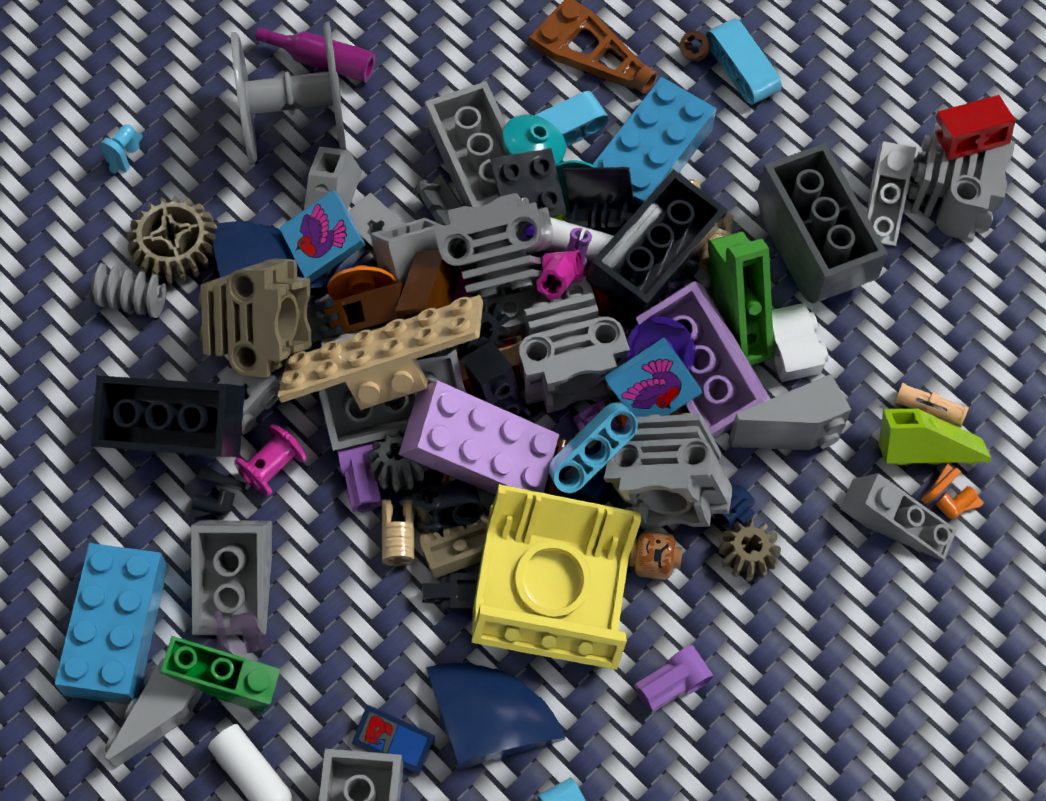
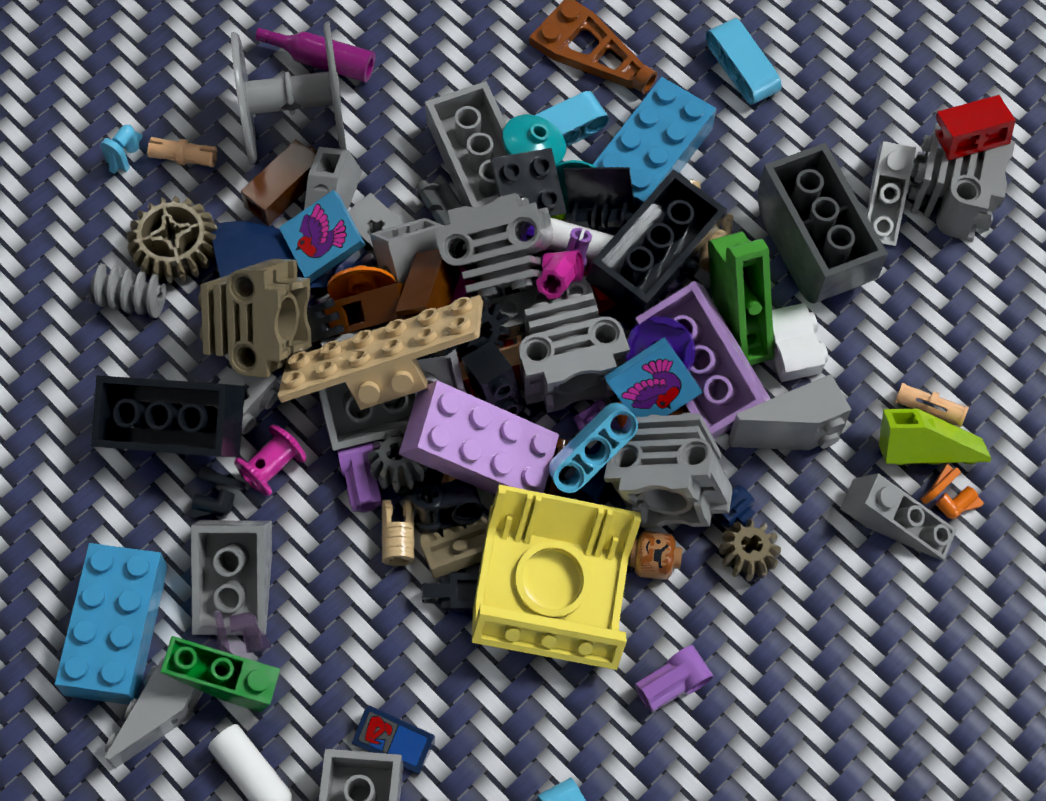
dark blue brick [426,662,565,770] -> none
reddish brown bush [680,31,711,62] -> none
none -> light nougat pin [147,137,217,167]
none -> reddish brown brick [241,139,317,226]

